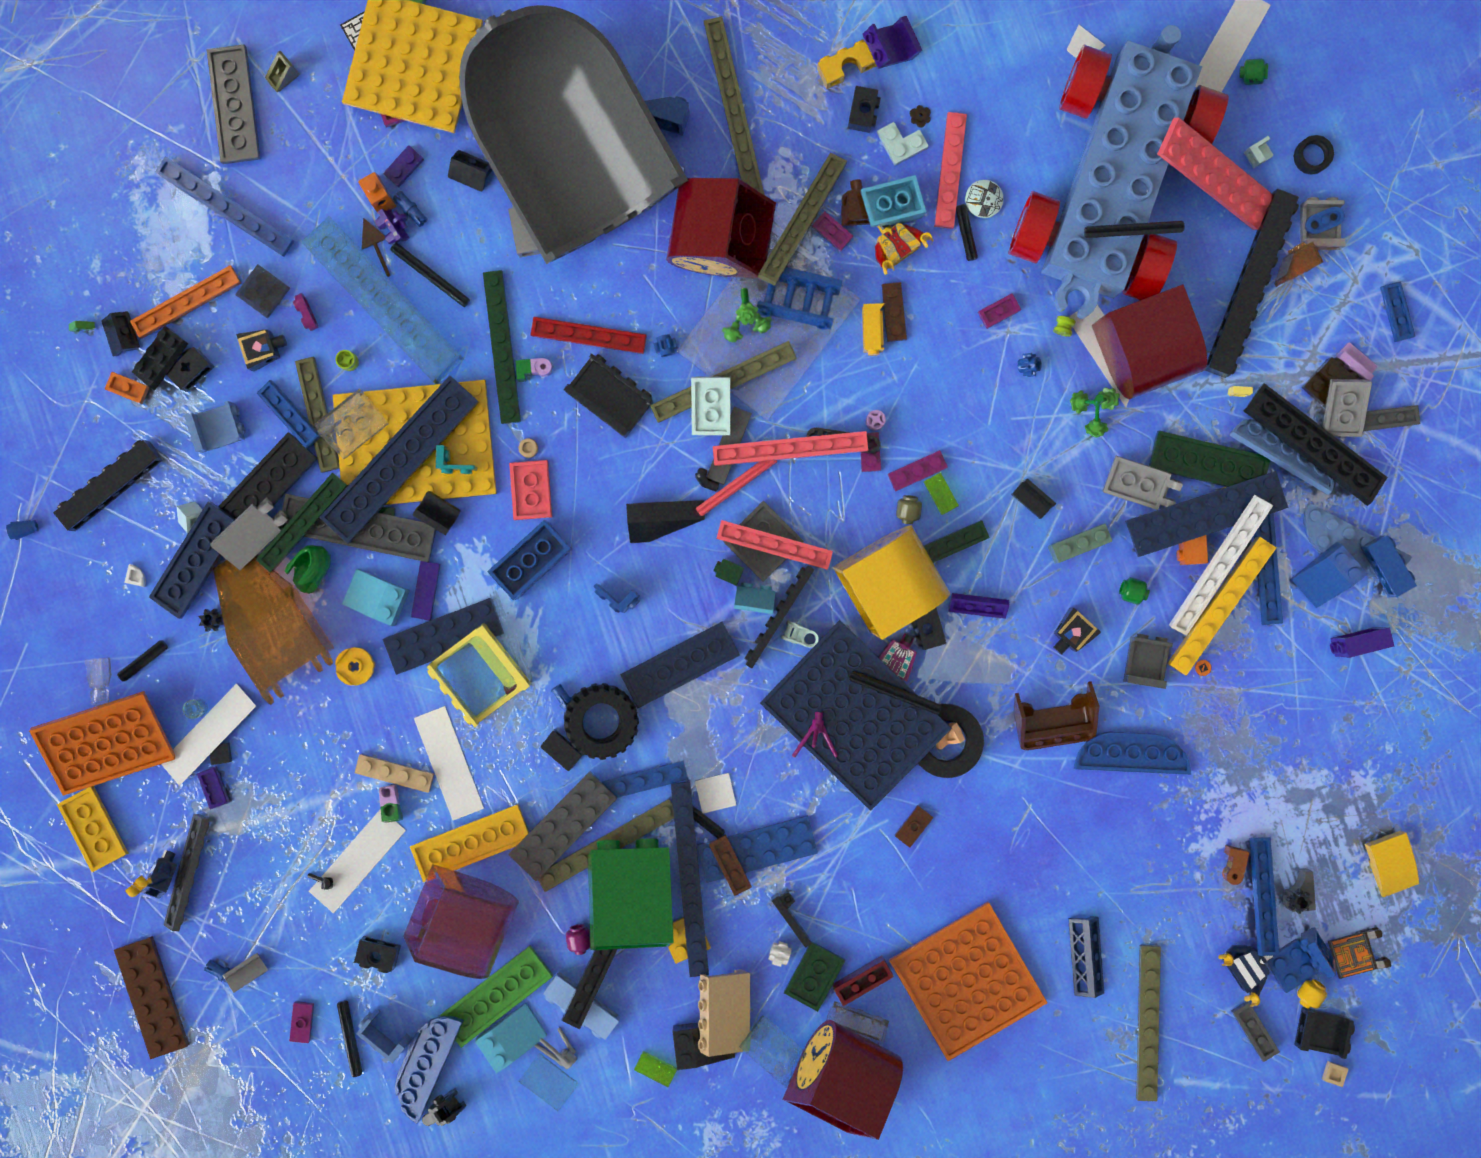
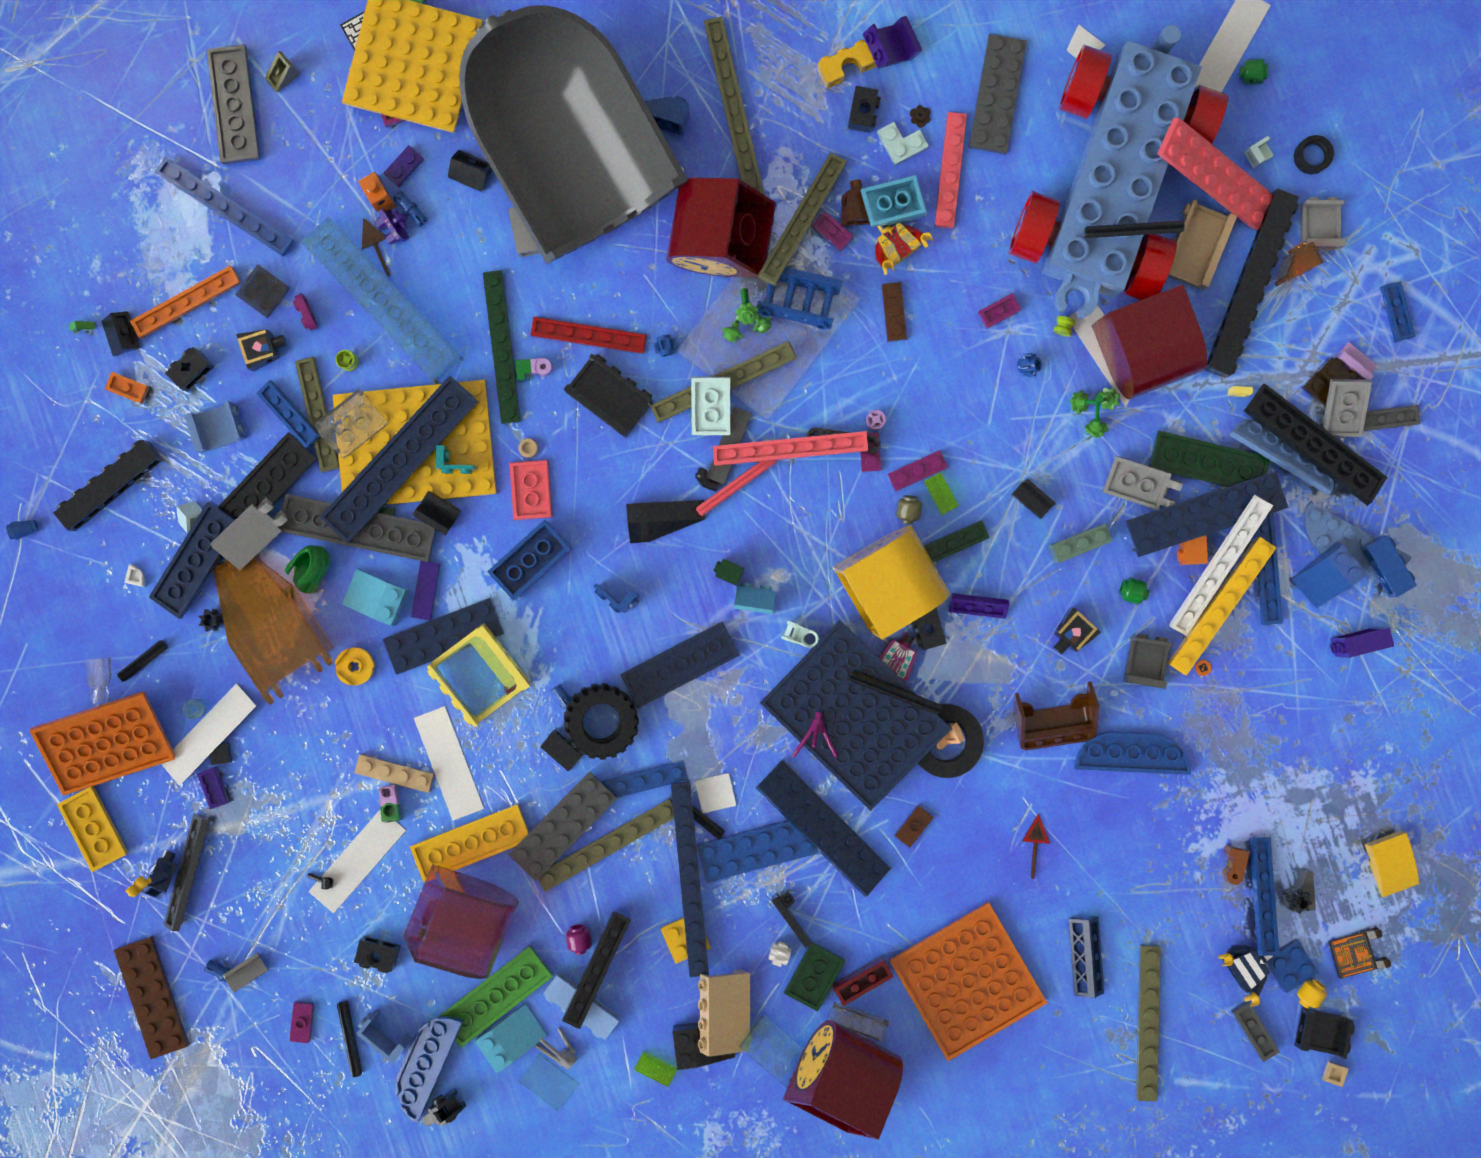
black plate [132,326,189,390] -> none
dark green plate [256,473,348,573] -> none
black axle [390,243,470,307] -> none
green brick [588,838,674,950] -> none
reddish brown plate [709,834,752,896] -> none
coral plate [716,520,833,570] -> none
dark grey plate [723,501,804,582] -> none
black plate [744,566,815,668] -> none
yellow window [862,303,885,356] -> none
black axle [956,204,978,261] -> none
light aqua dish [965,180,1003,218] -> none
blue plate [1299,927,1336,979] -> none
blue plate [1305,207,1345,235] -> none
none -> dark blue plate [756,760,891,897]
none -> dark grey plate [968,34,1027,155]
none -> piece [1022,814,1050,879]
none -> tan panel [1168,199,1237,290]

